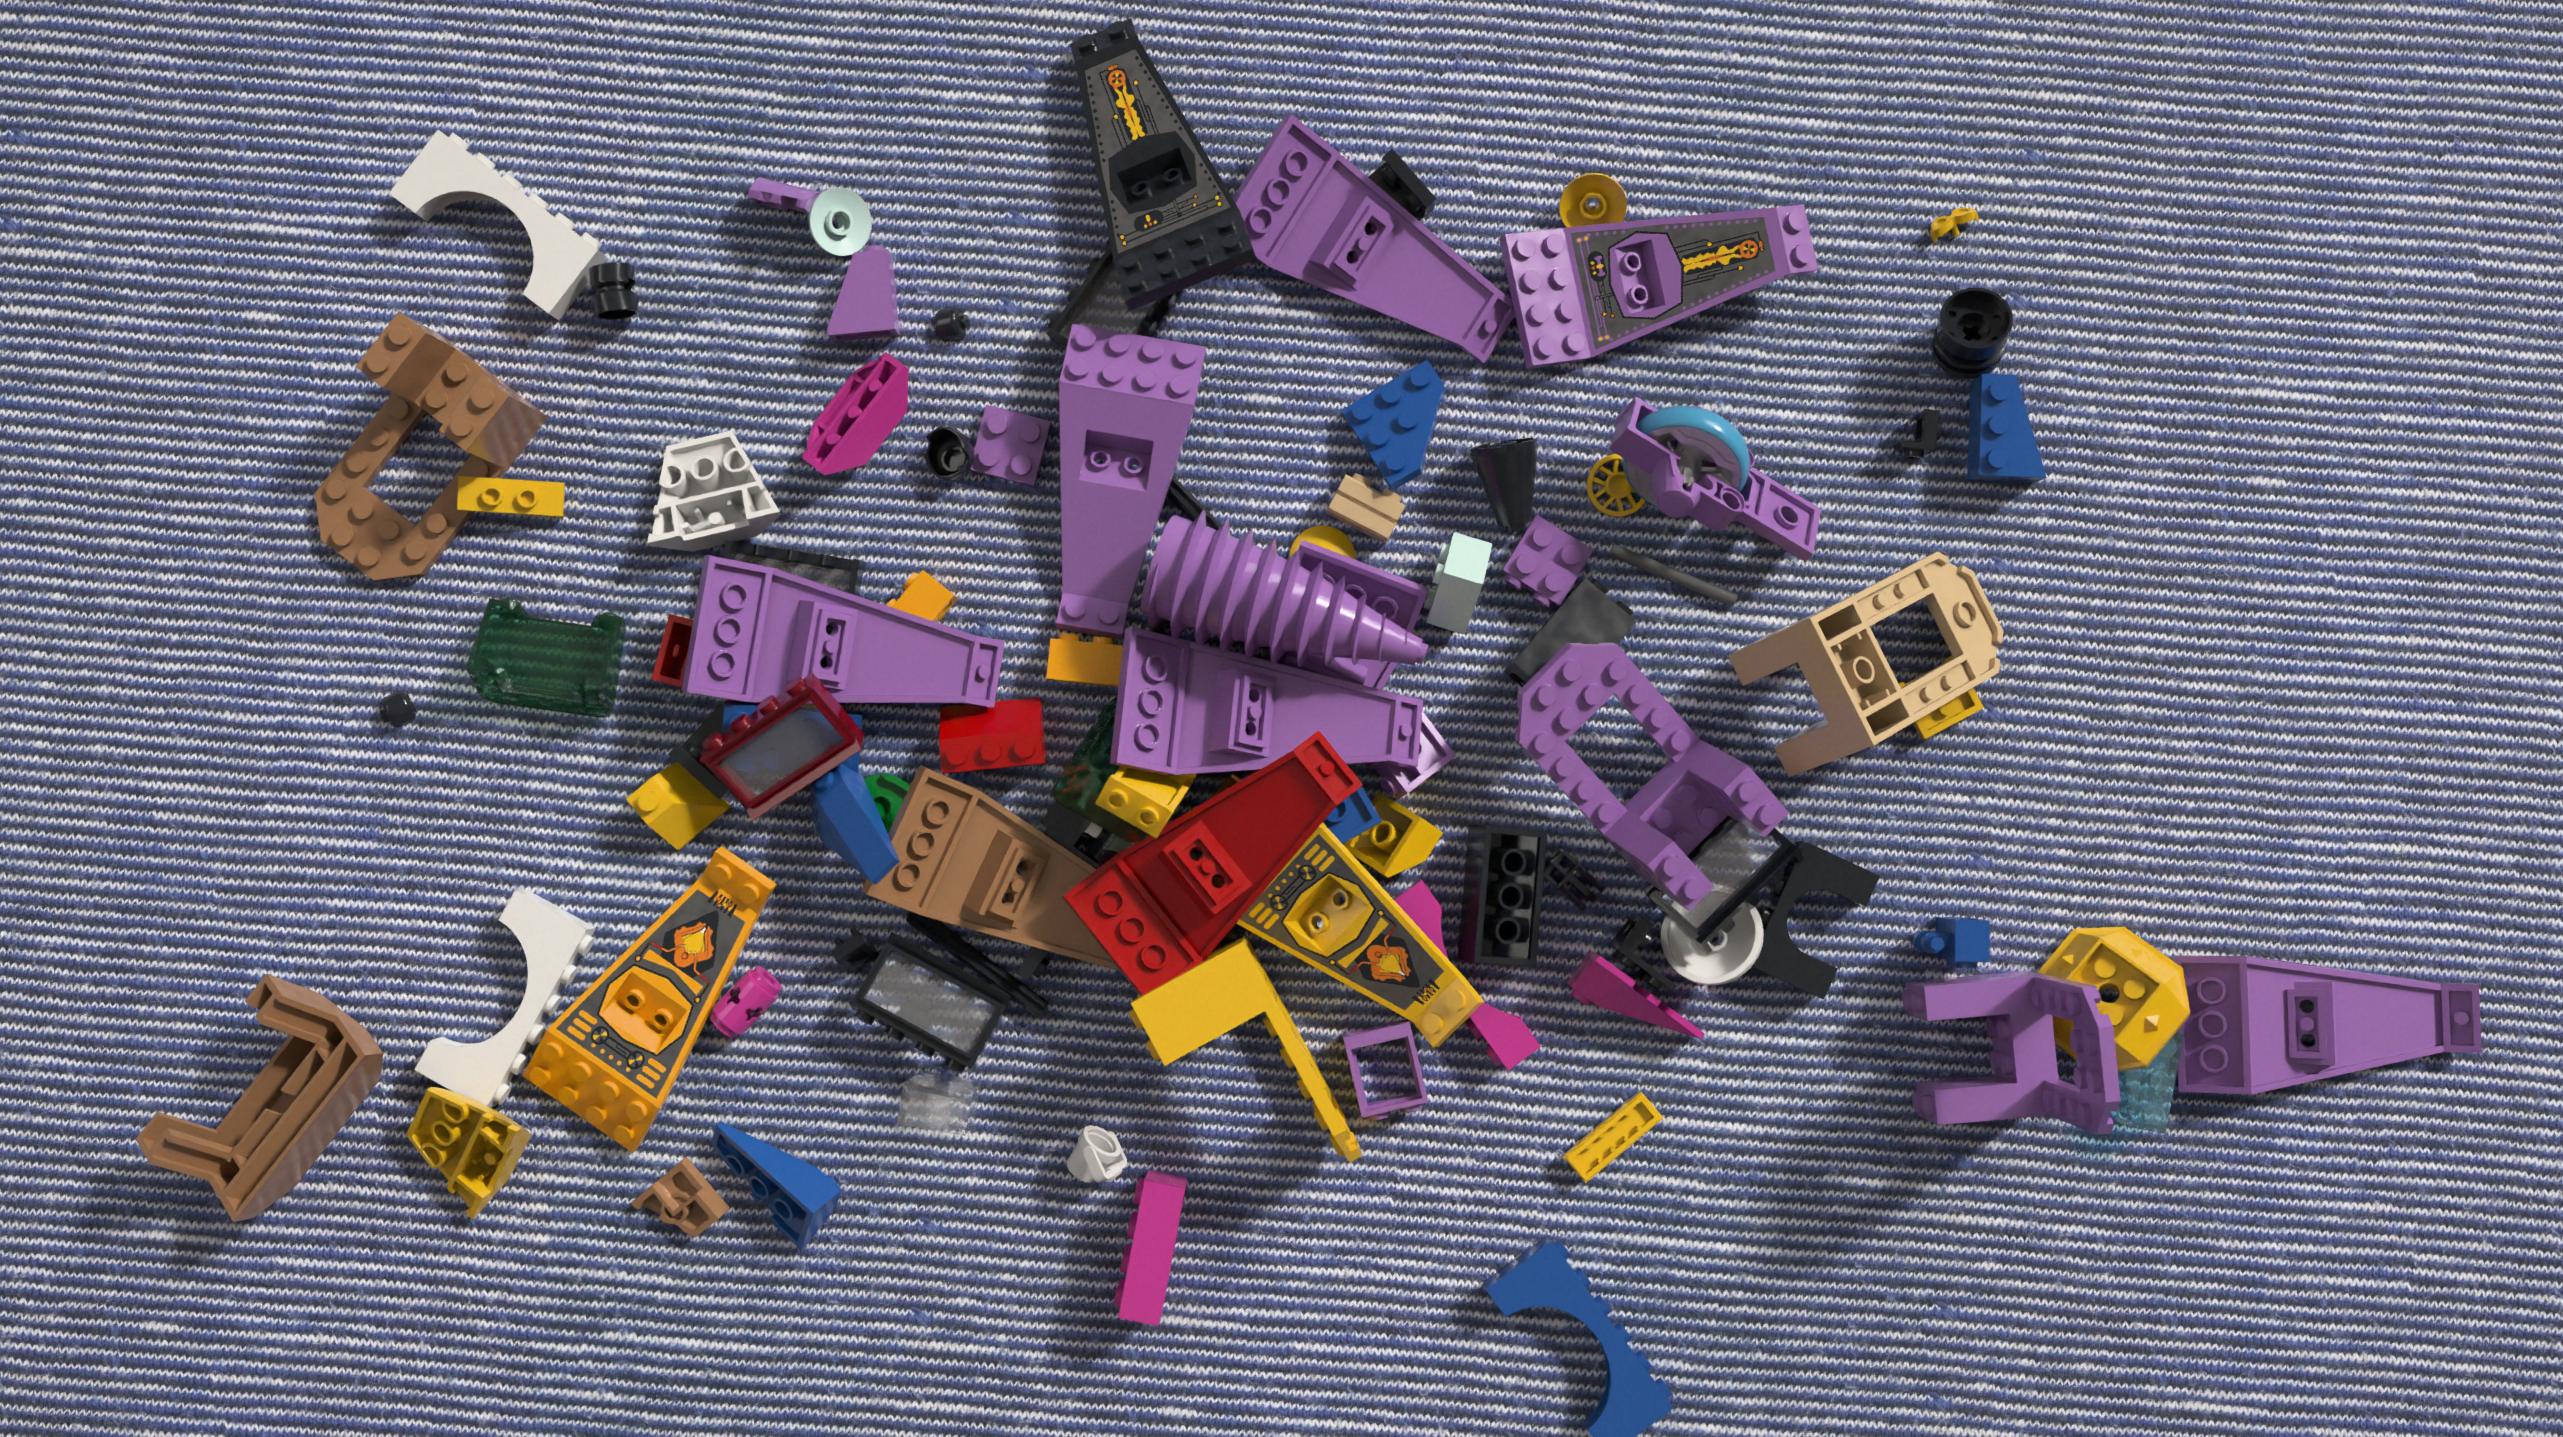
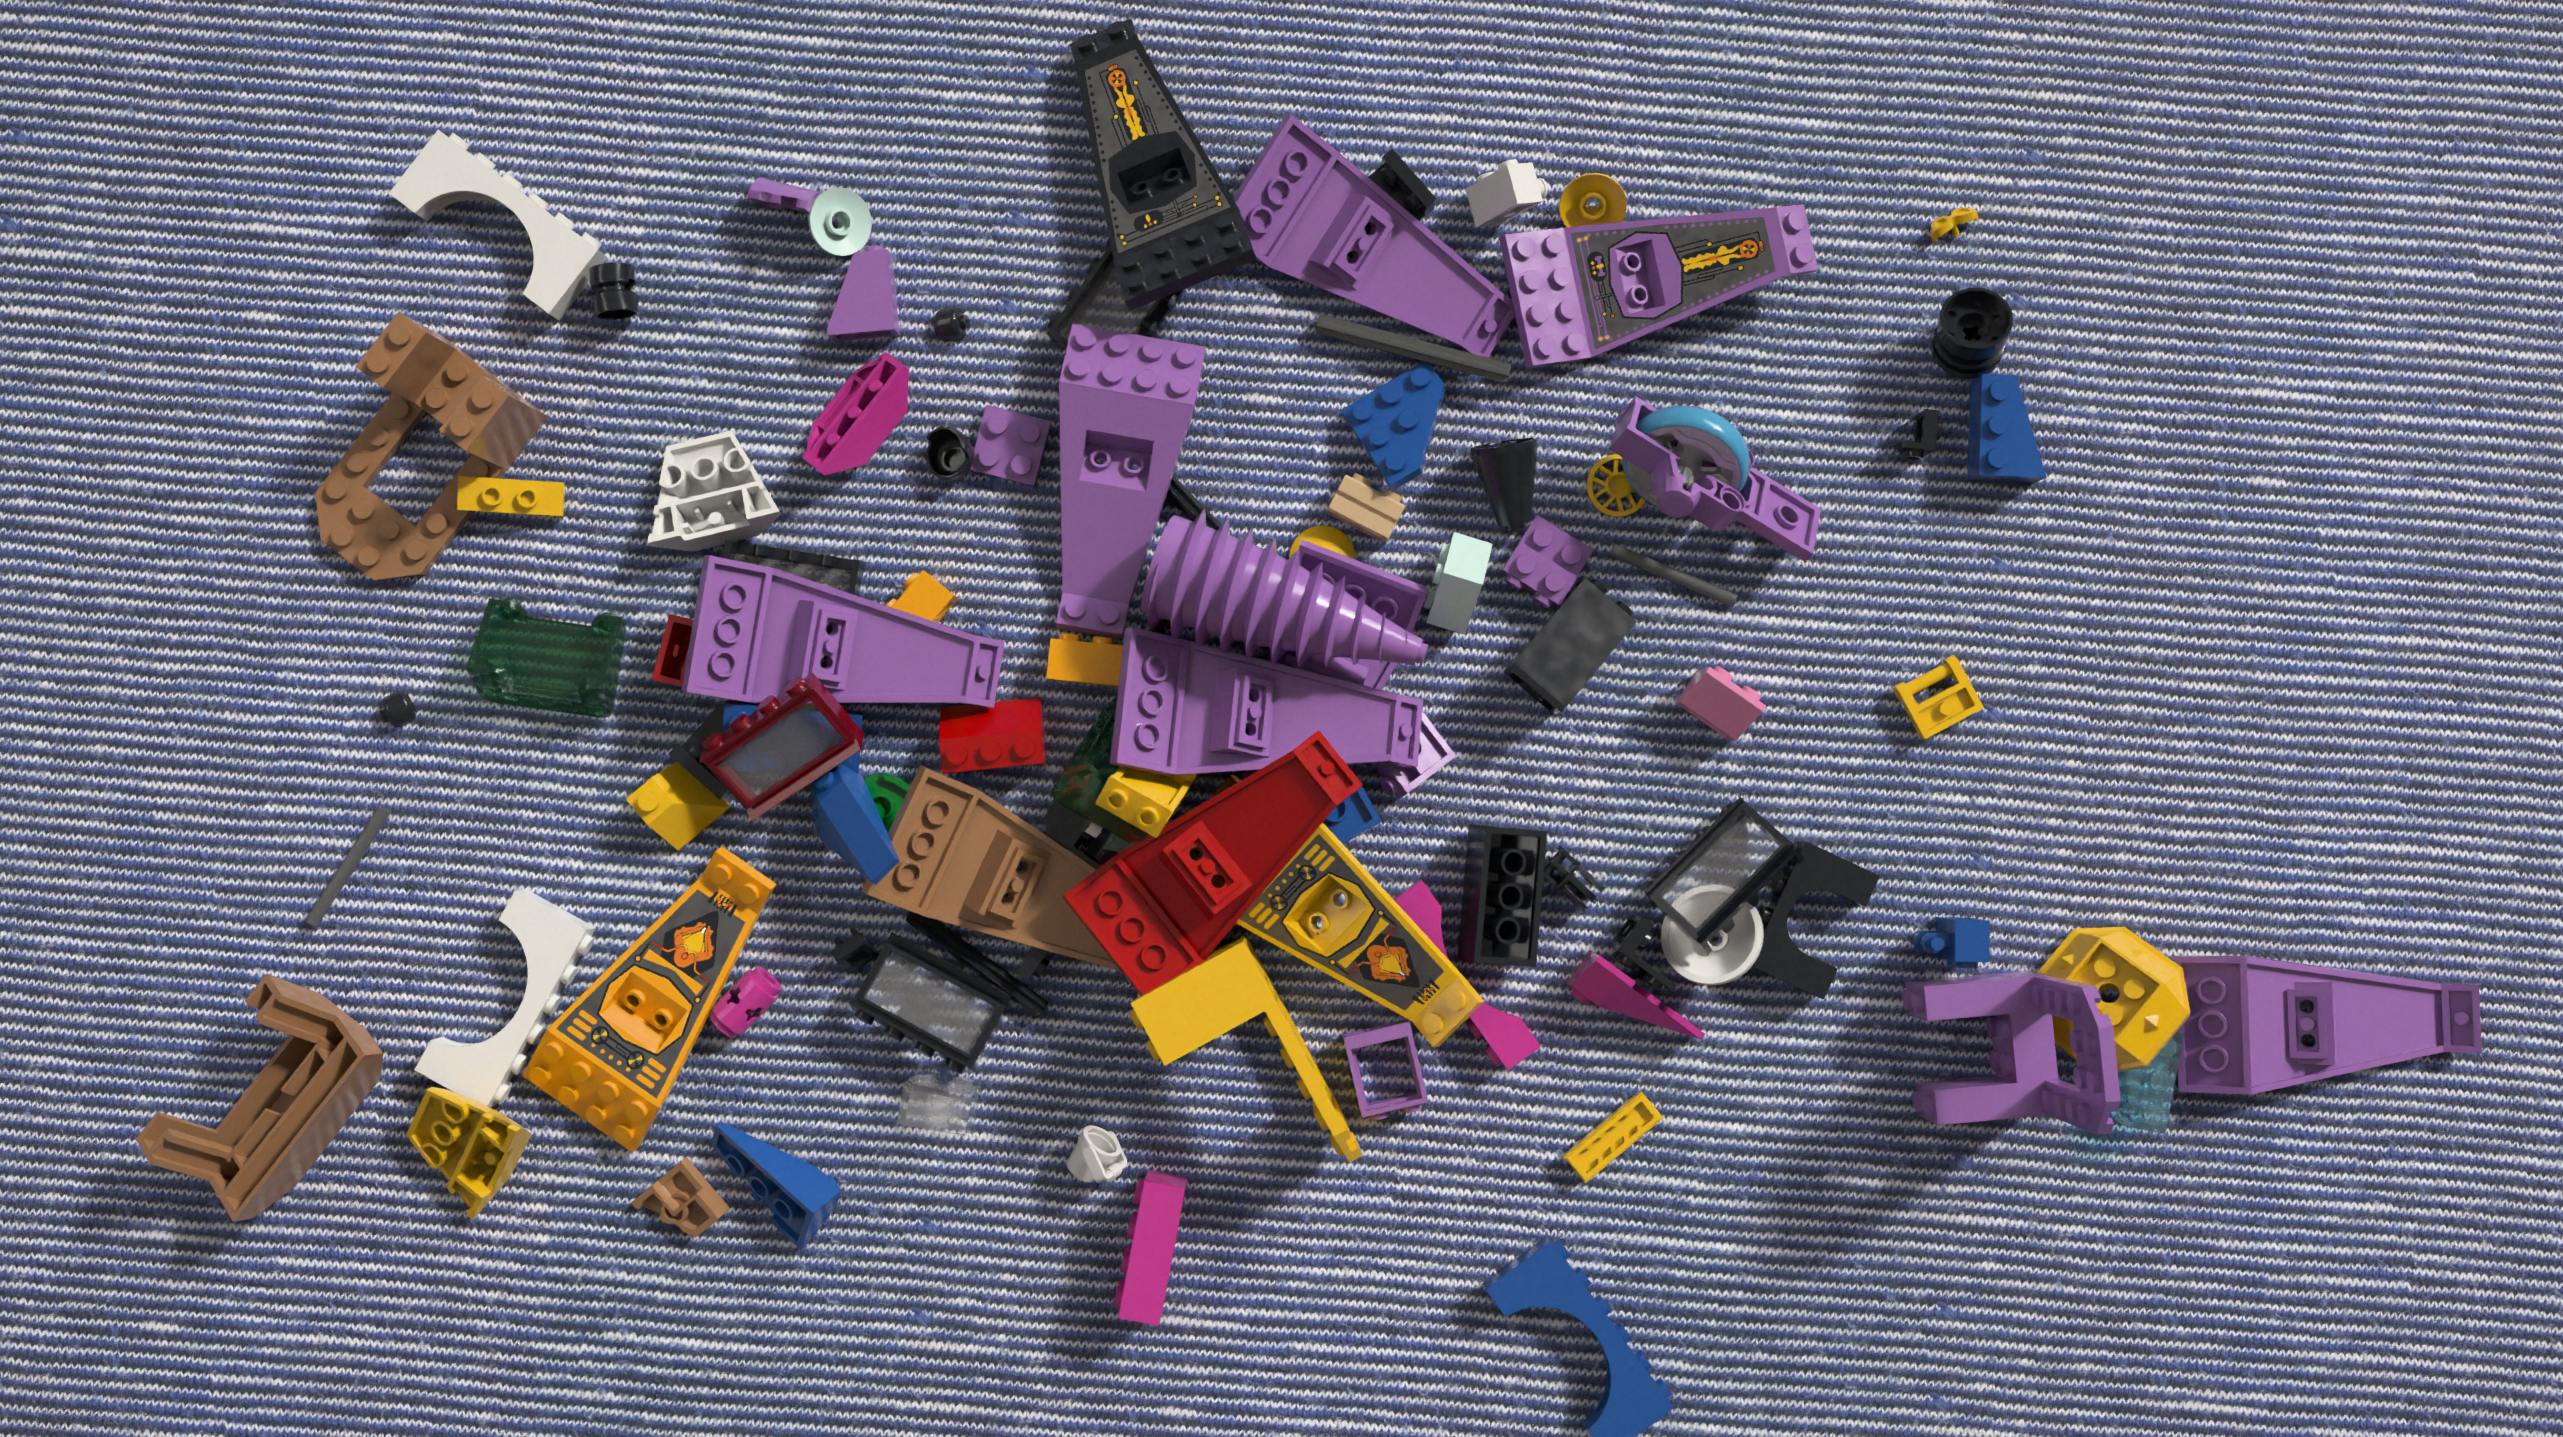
yellow slope [1344,792,1443,878] -> none
medium lavender bracket [1515,643,1789,911] -> none
tan bracket [1728,552,2004,777] -> none
none -> dark grey bar [305,806,391,927]
none -> dark grey axle [1316,315,1511,383]
none -> white brick [1466,159,1548,227]
none -> bright pink slope [1675,666,1766,742]

